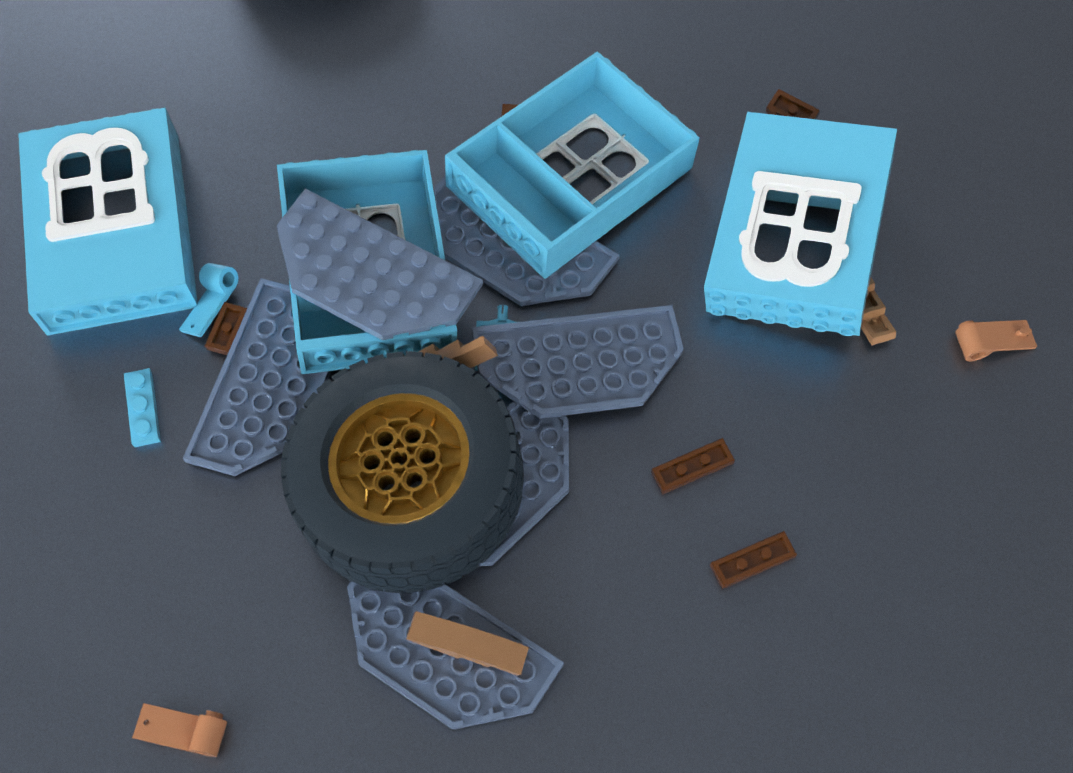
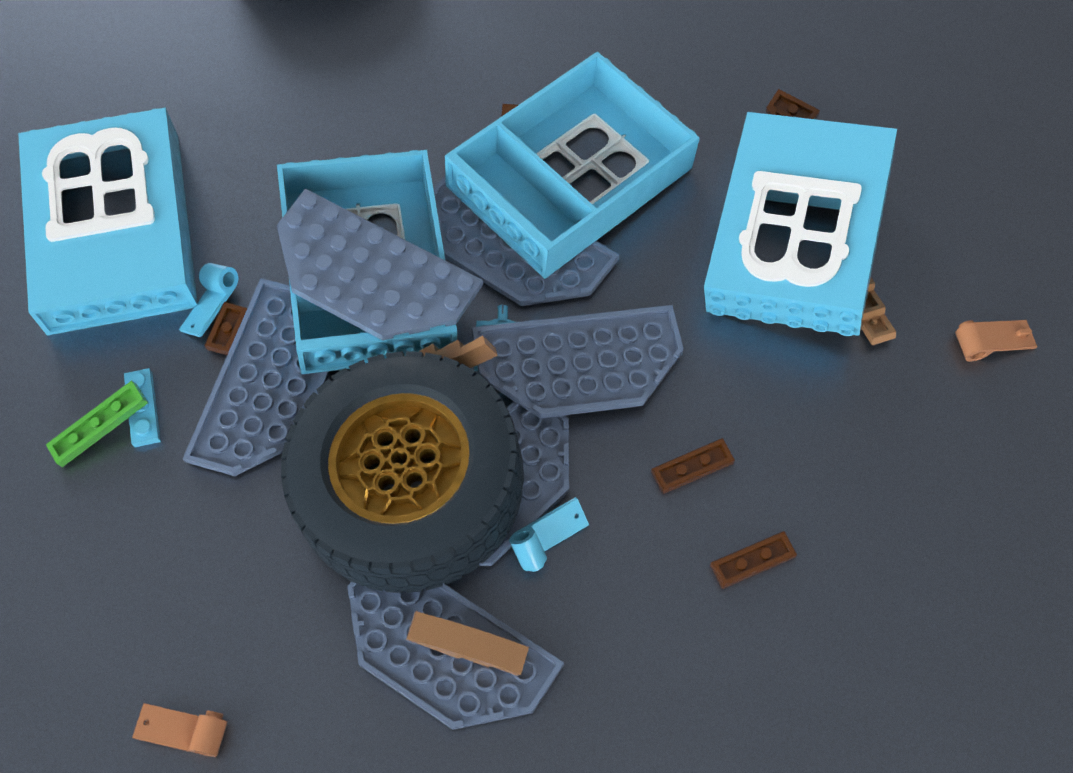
none -> bright green plate [46,380,148,467]
none -> medium azure door [509,497,589,572]

